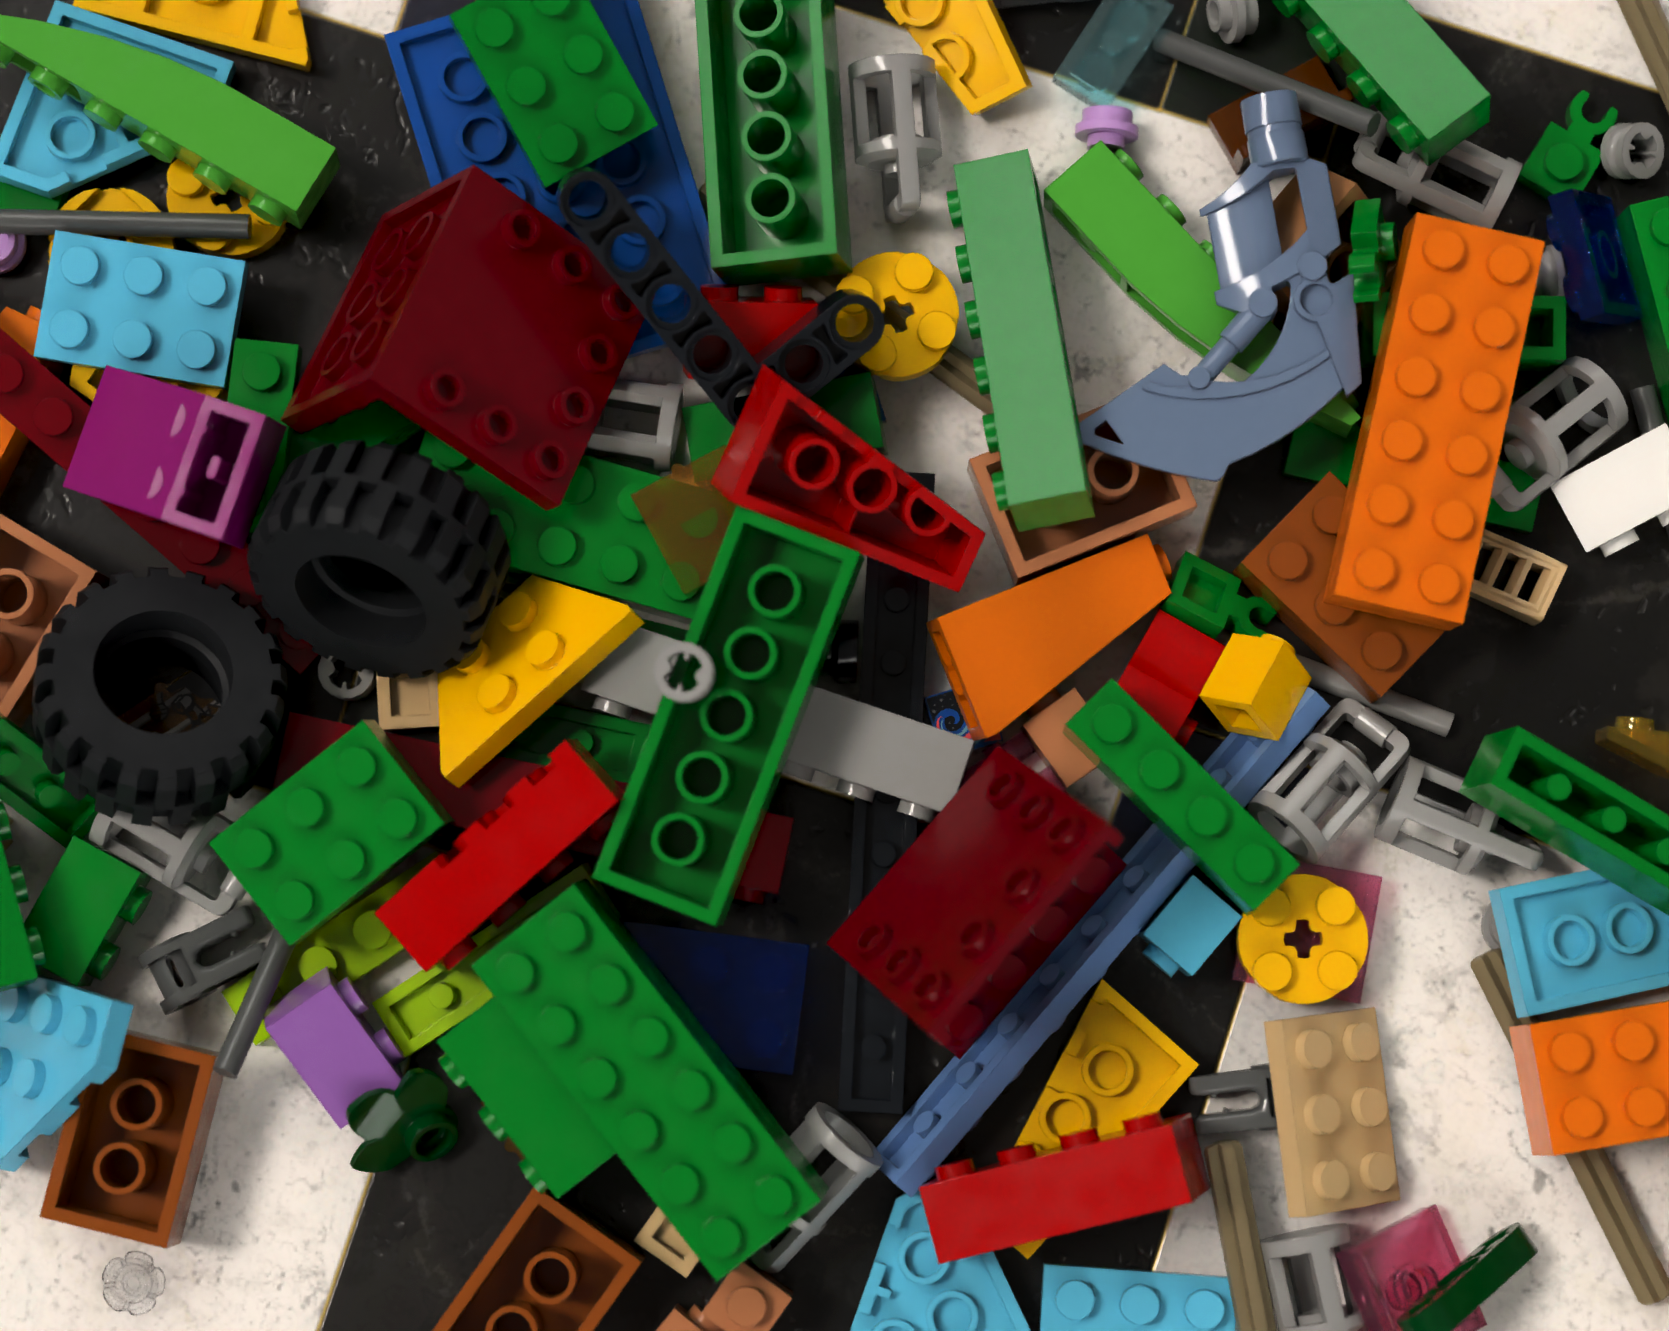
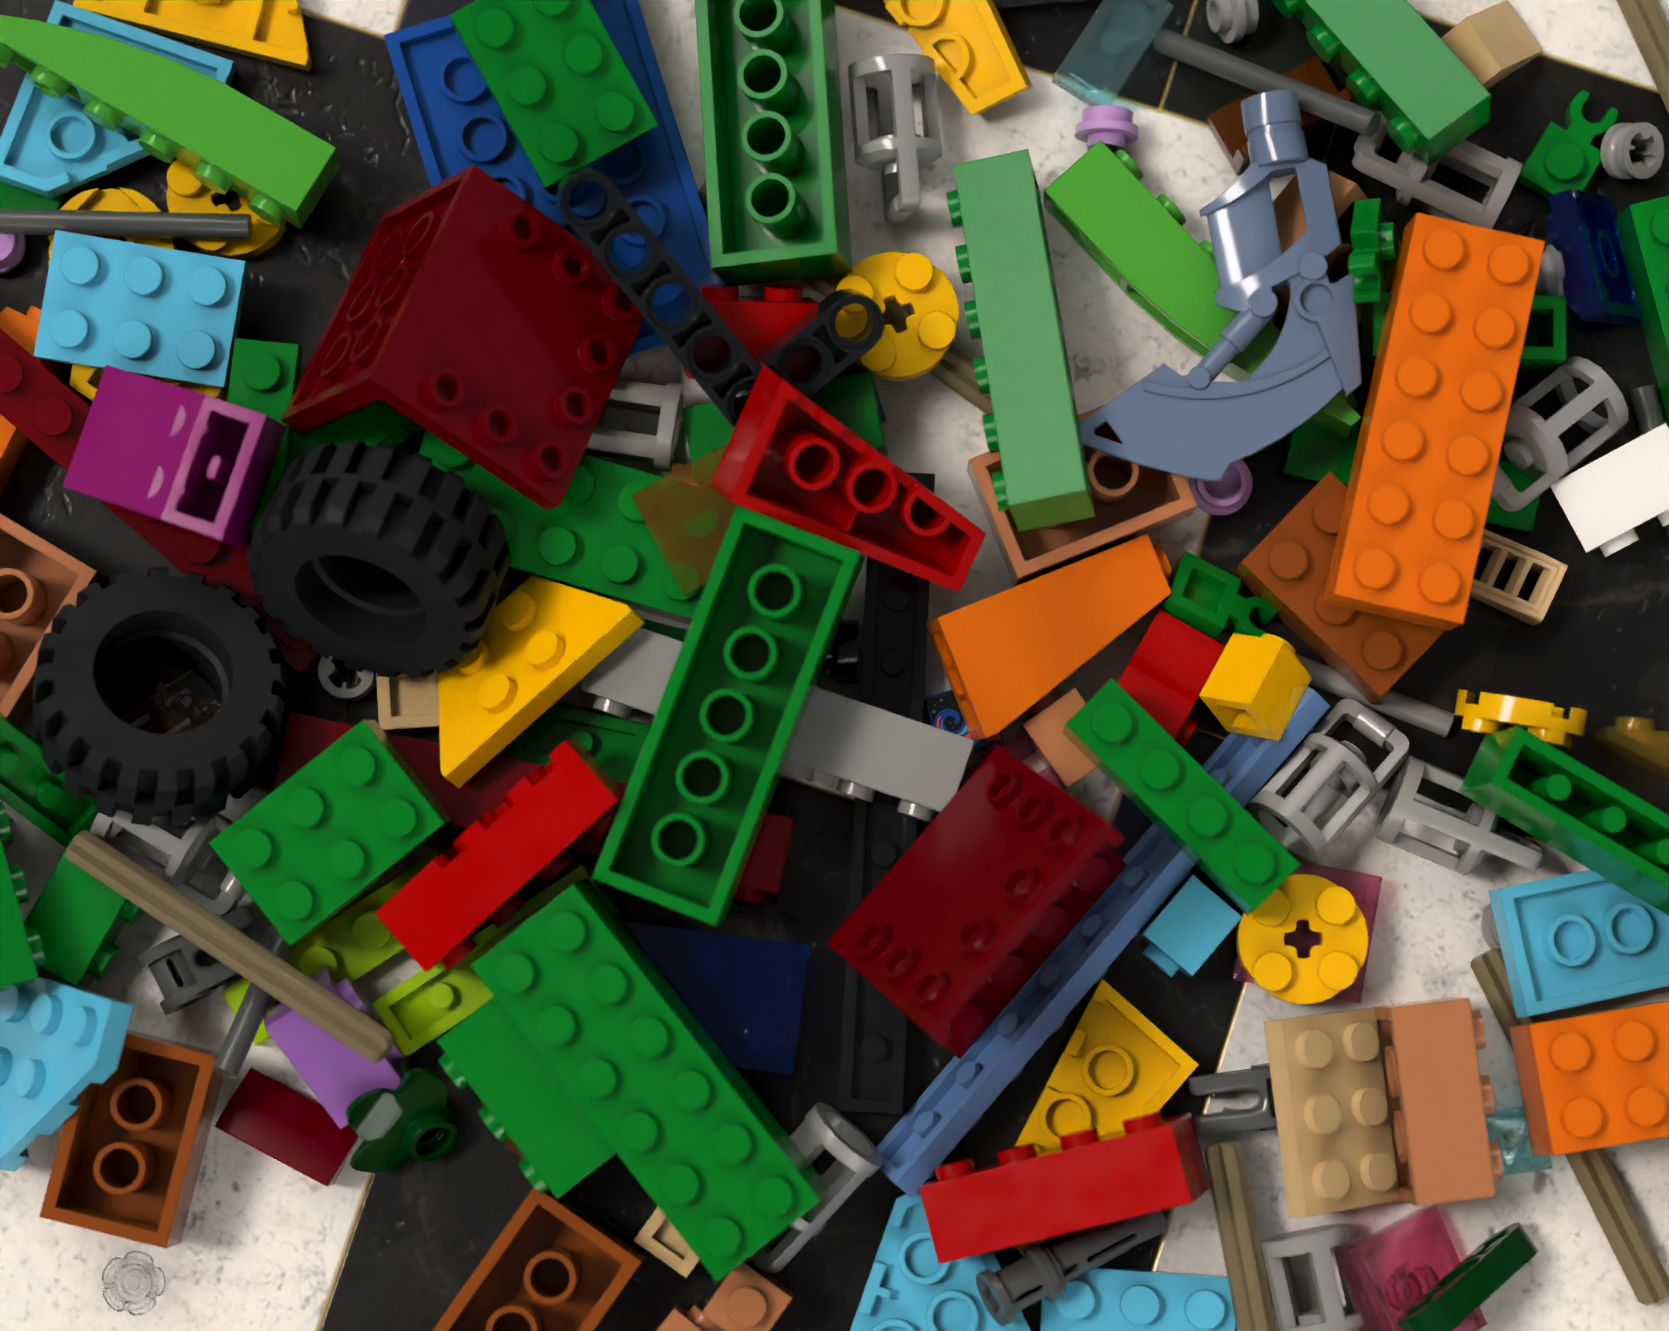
light grey bush [653,642,716,703] -> none
none -> dark tan axle [65,830,396,1064]
none -> dark red slope [215,1068,360,1187]
none -> dark grey pin [976,1210,1167,1327]
none -> lavender plate [1188,460,1253,516]
none -> nougat brick [1374,998,1503,1206]
none -> tan slope [1441,0,1543,90]
none -> yellow plate [1454,689,1588,748]
none -> clear light blue tile [1485,1106,1553,1176]

